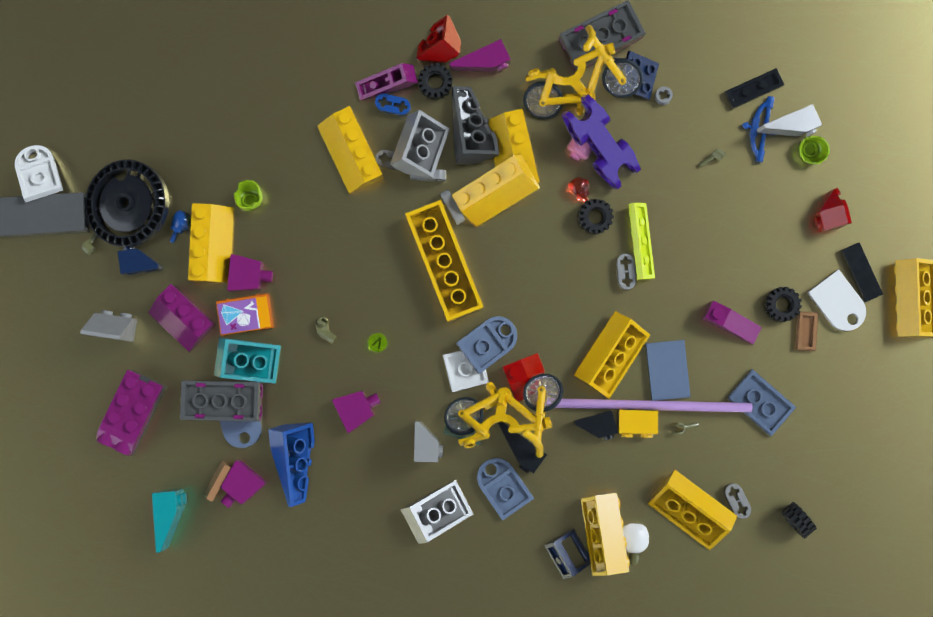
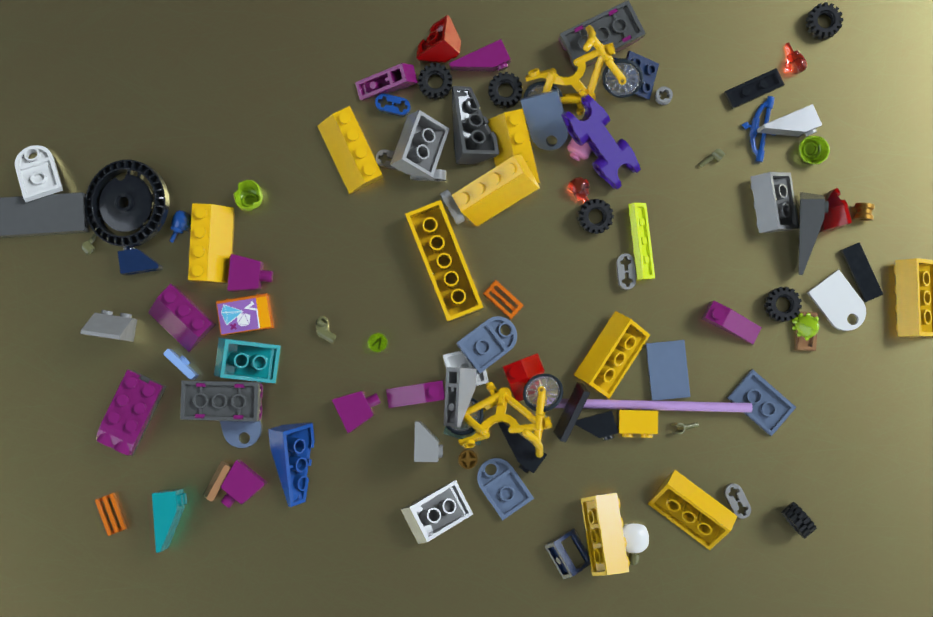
none -> orange tile [95,493,128,536]
none -> light blue plate [163,349,199,380]
none -> magenta slope [386,380,445,408]
none -> light grey slope [444,367,476,427]
none -> pearl gold wheel [458,449,478,469]
none -> orange tile [483,280,524,320]
none -> black tyre [488,72,523,109]
none -> sand blue tile [520,89,568,150]
none -> black tile [553,382,590,442]
none -> light grey slope [751,172,799,233]
none -> clear red piece [785,42,808,74]
none -> lime piece [792,312,819,341]
none -> dark grey wedge [798,192,829,275]
none -> black tyre [806,2,843,40]
none -> pearl gold wheel [854,203,875,221]

